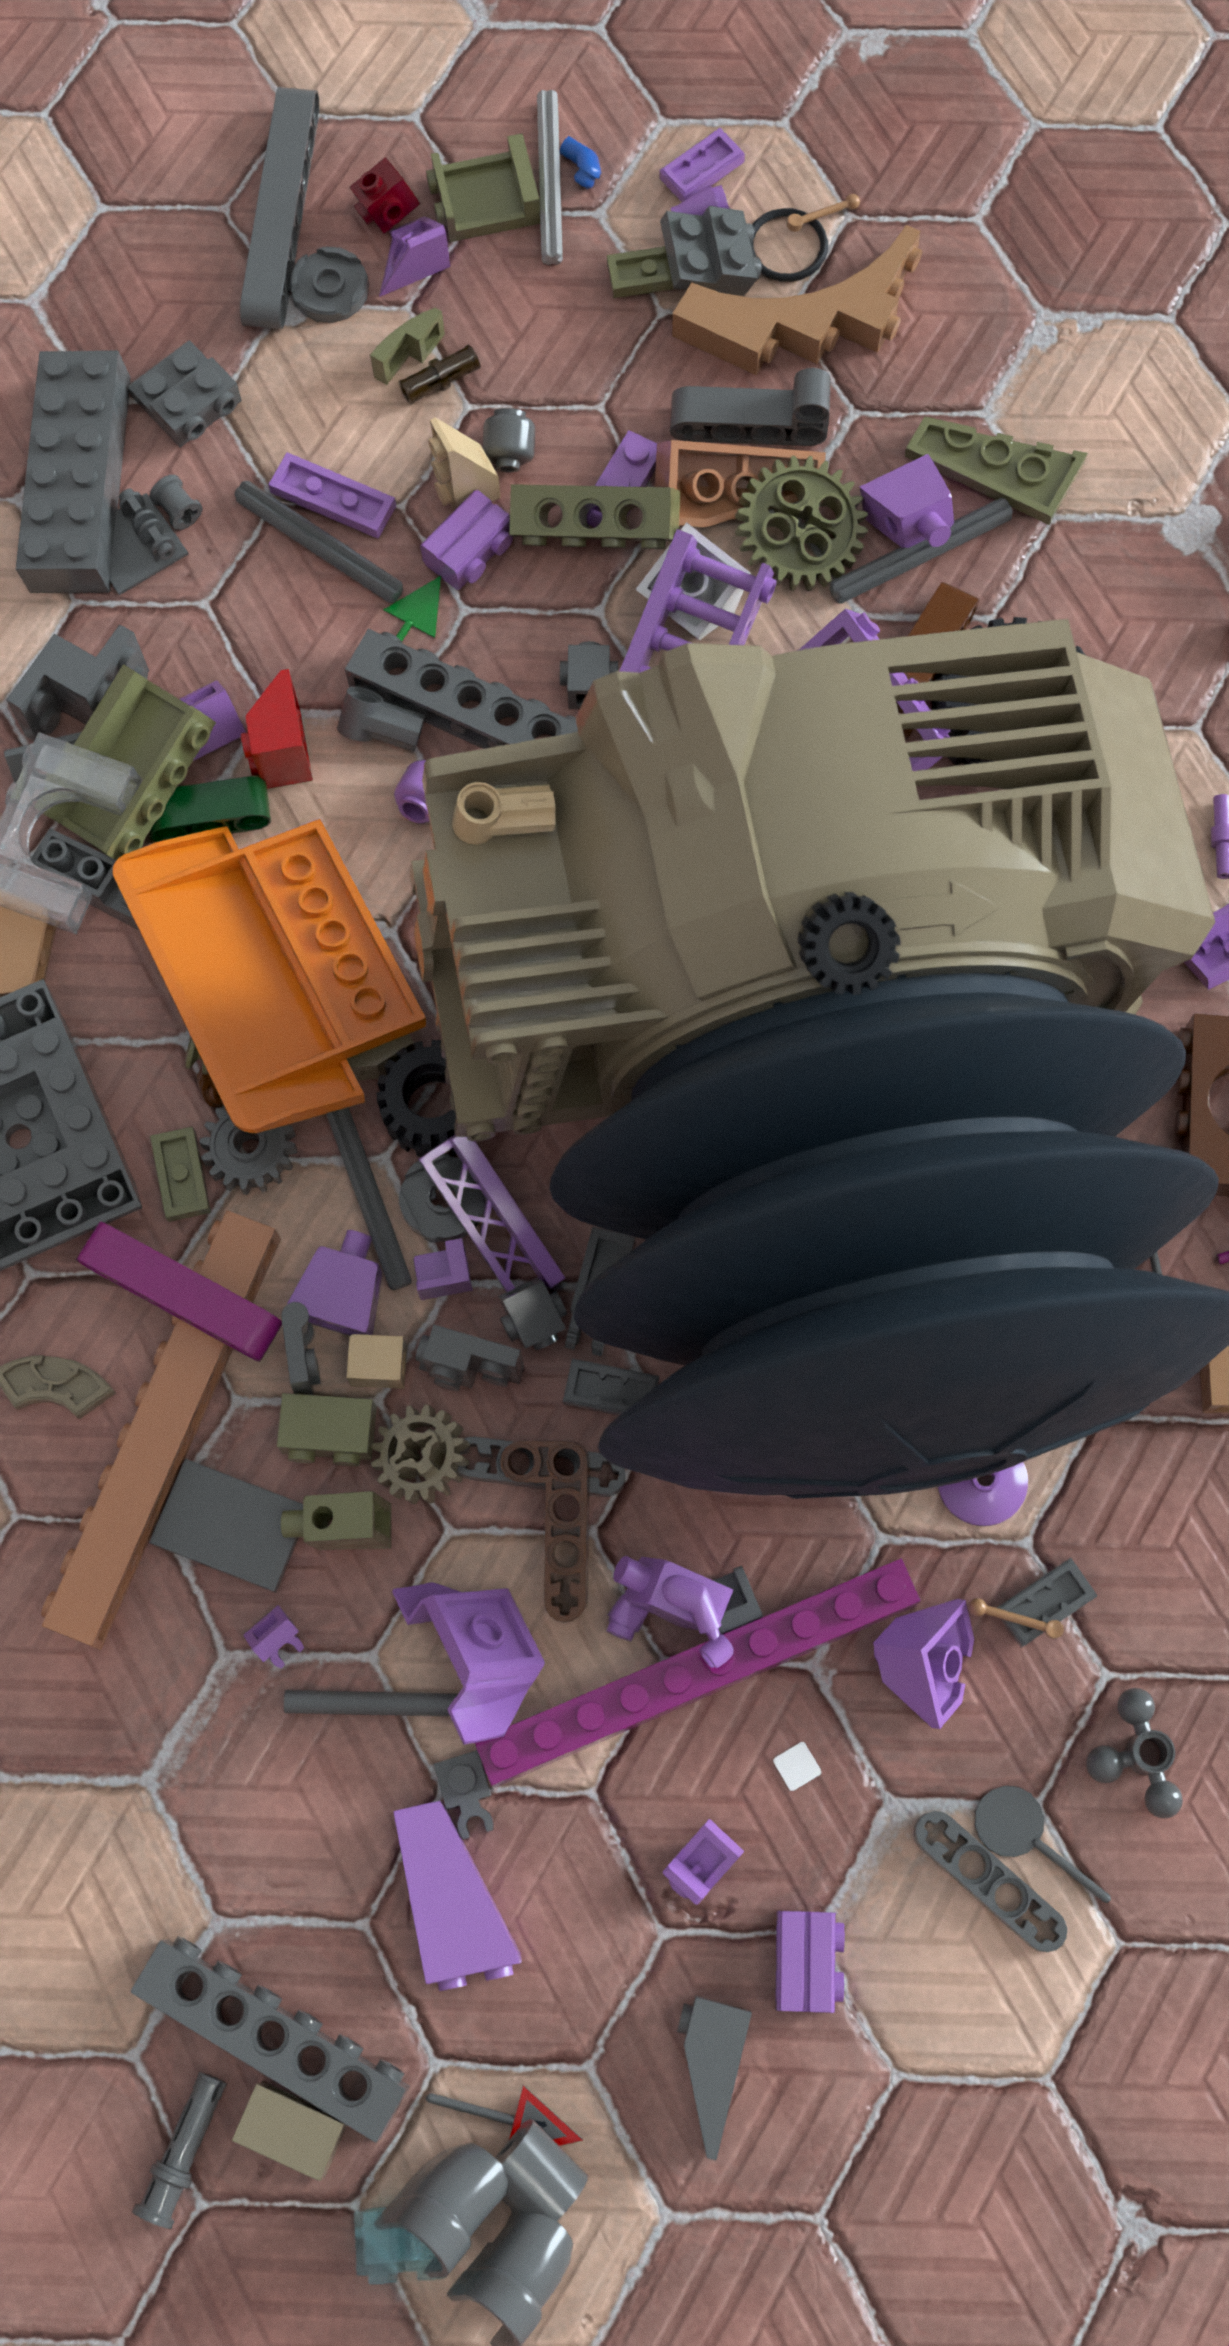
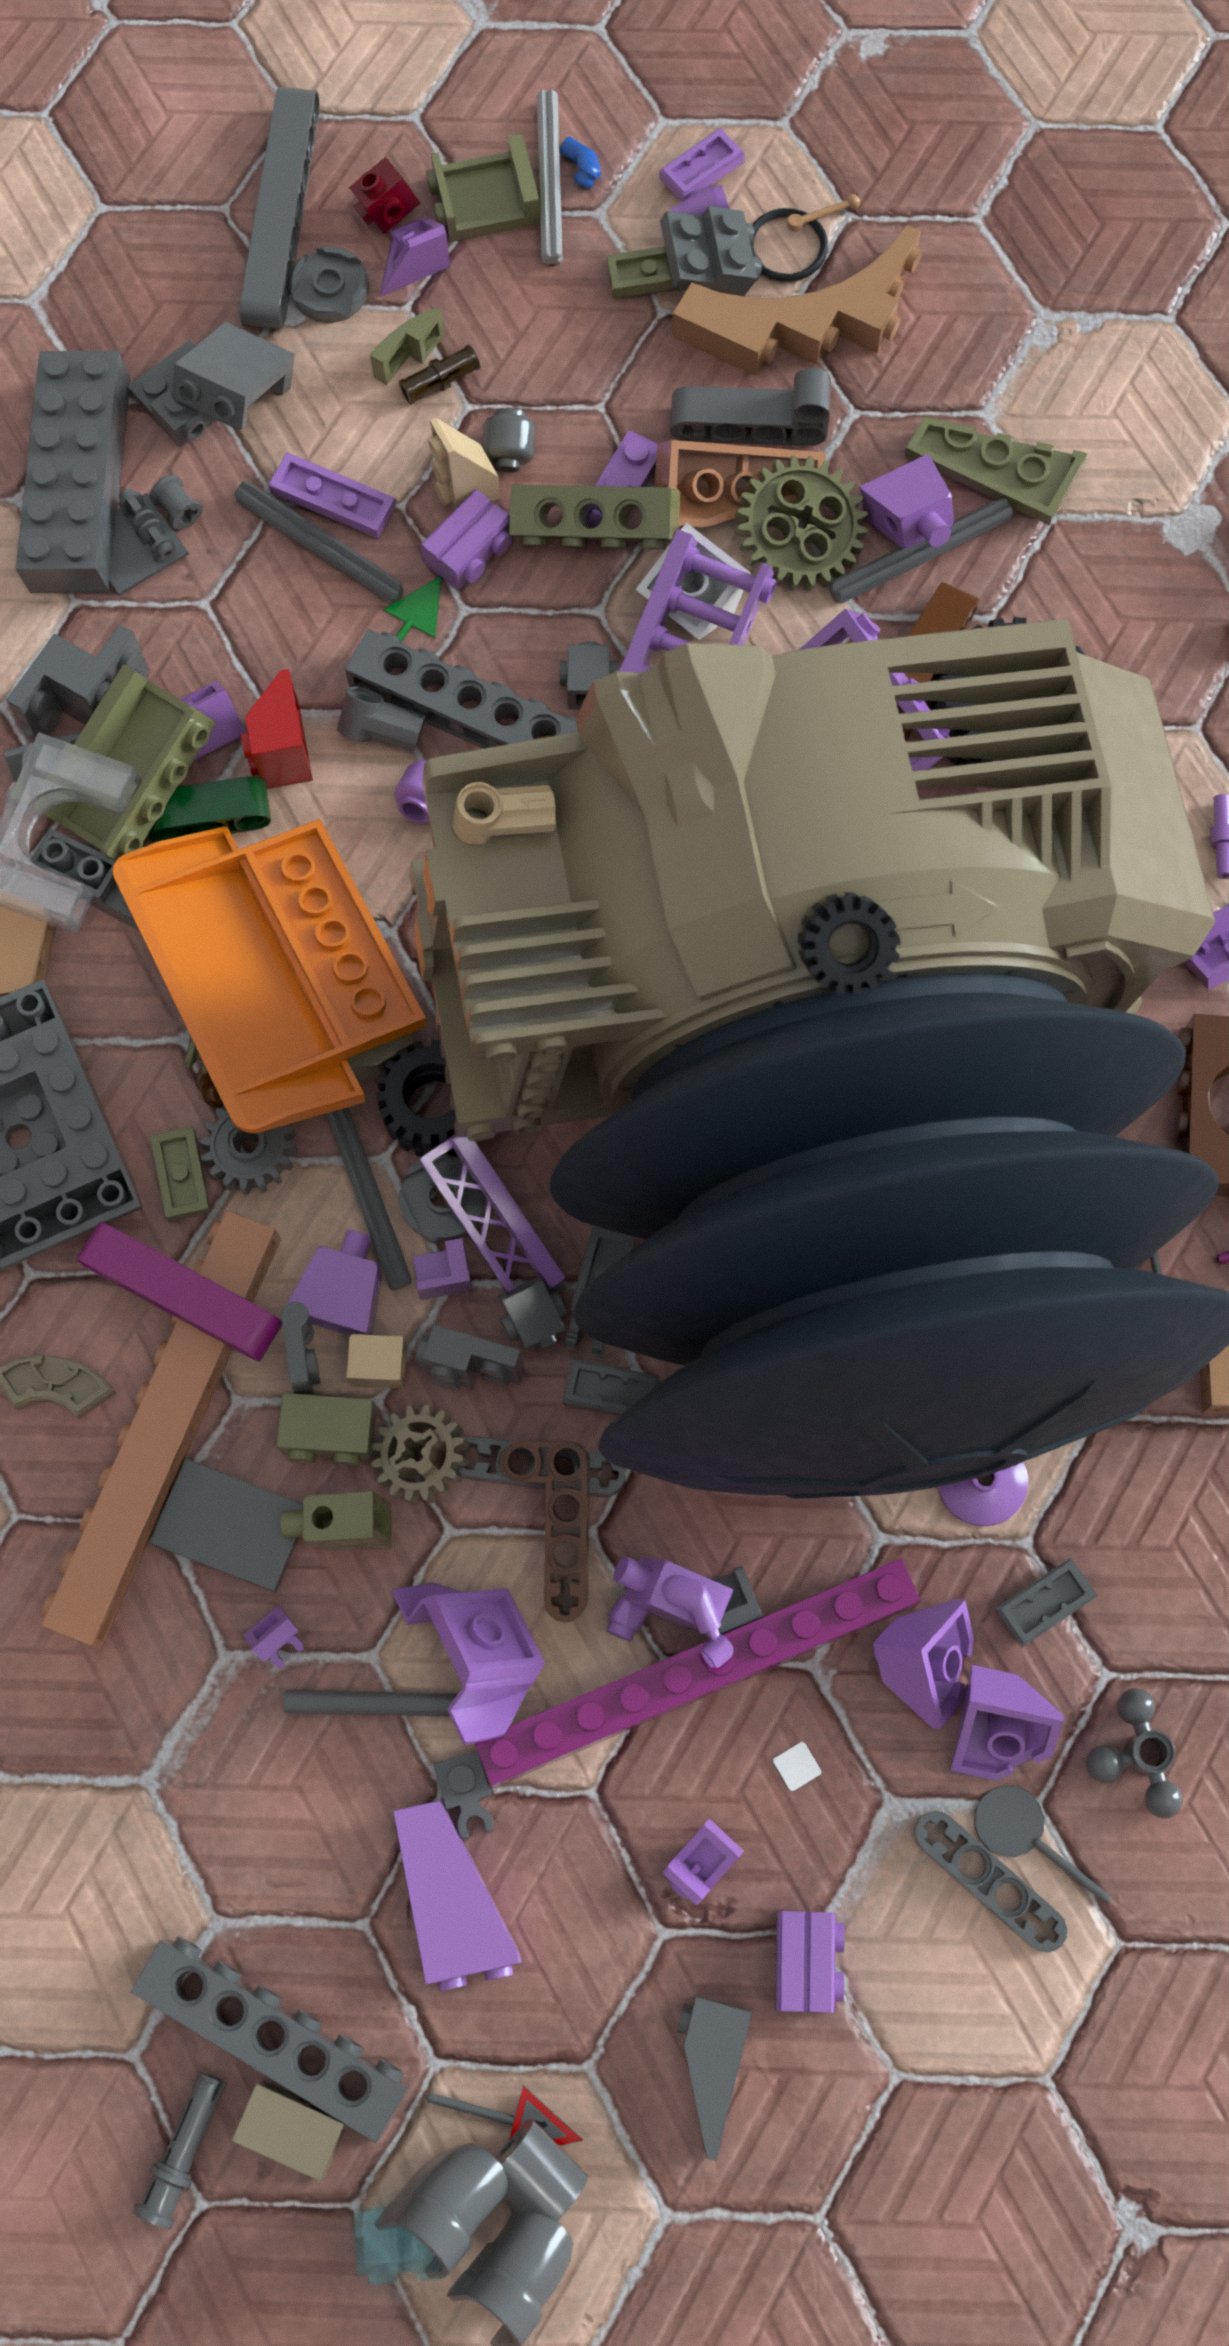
medium nougat hinge [969,1598,1064,1639] -> none
none -> dark grey panel [172,322,295,430]
none -> medium lavender slope [951,1665,1063,1781]

